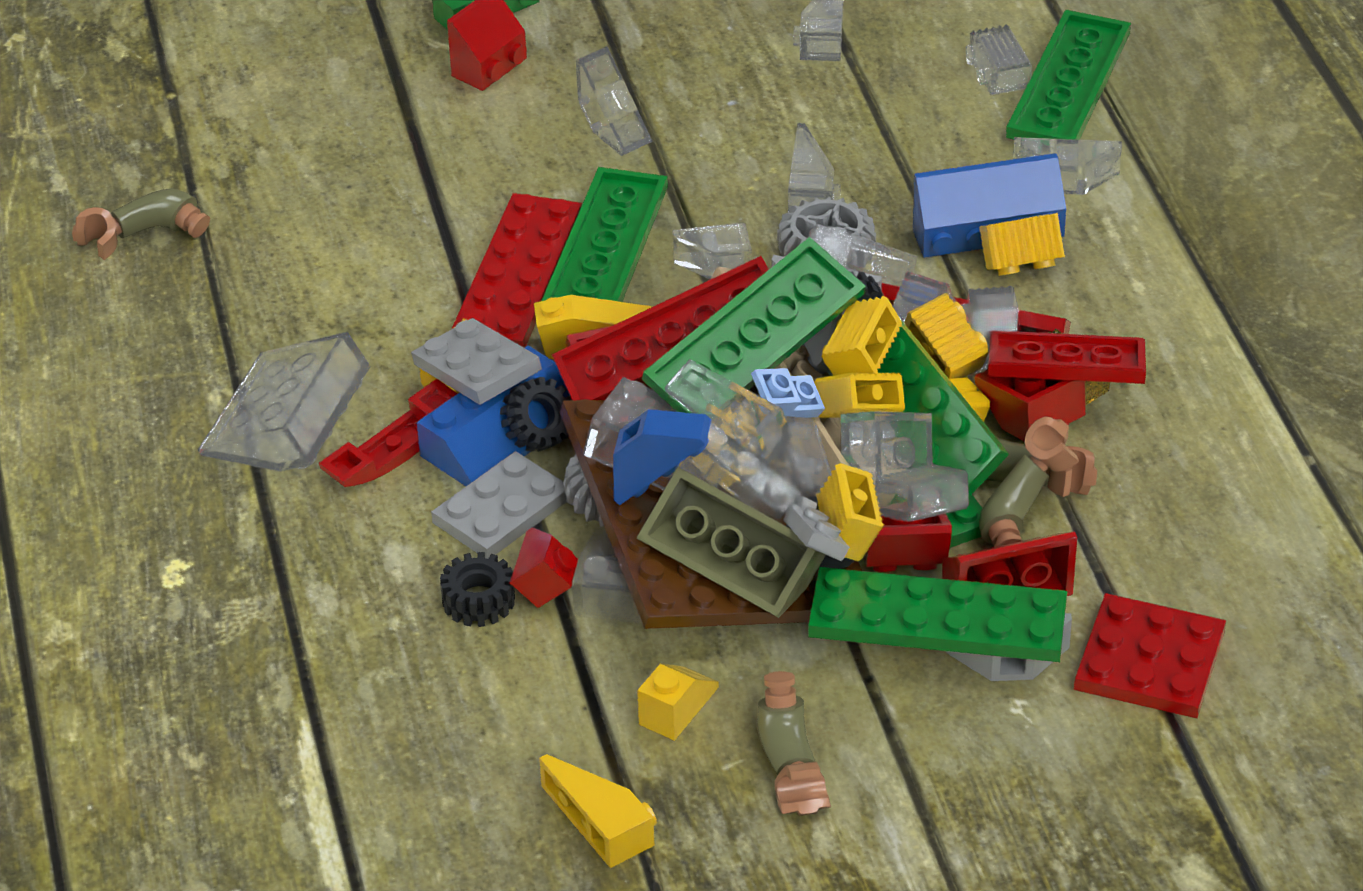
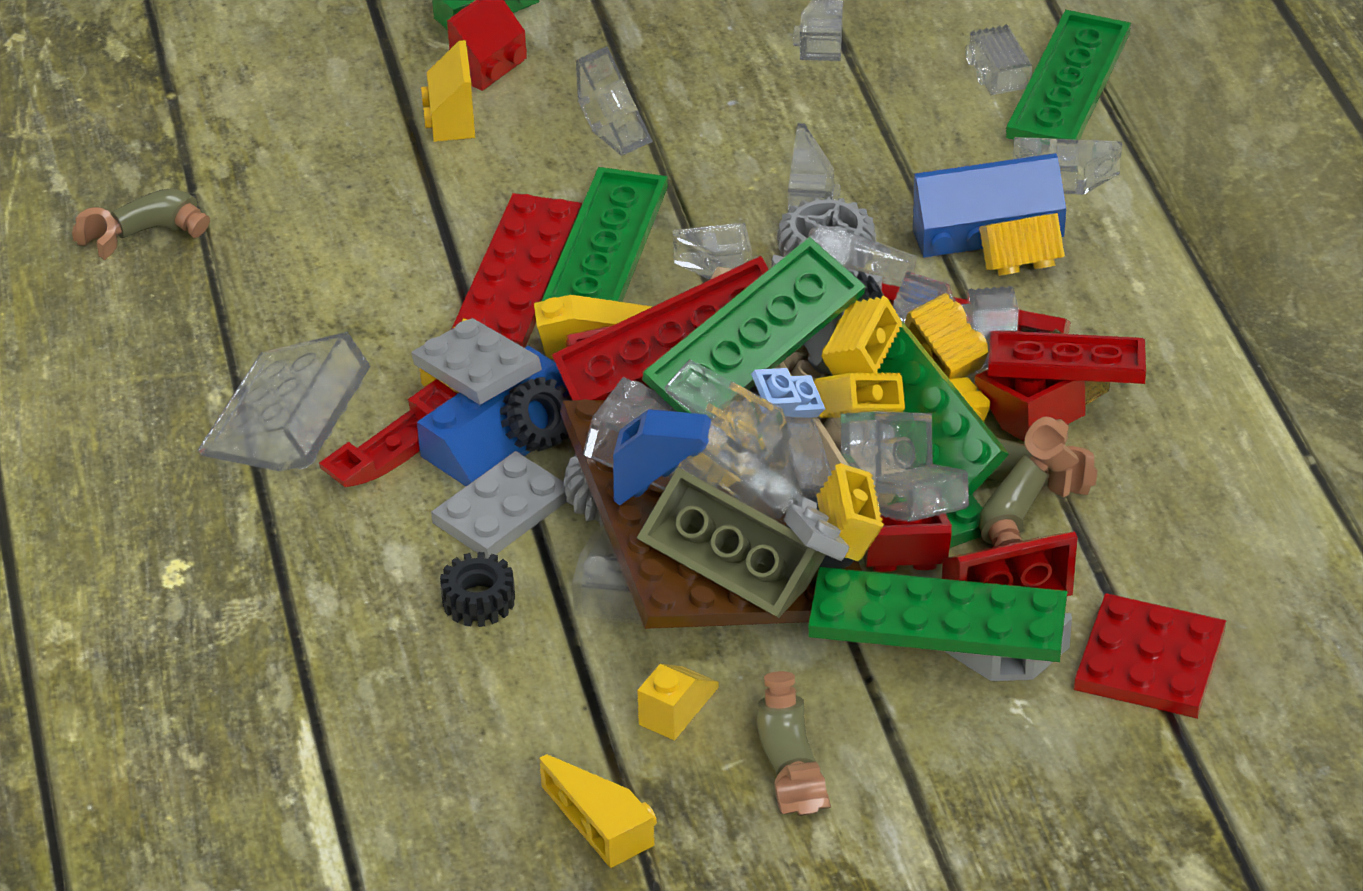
red slope [510,527,580,608] -> none
none -> yellow slope [421,40,475,142]

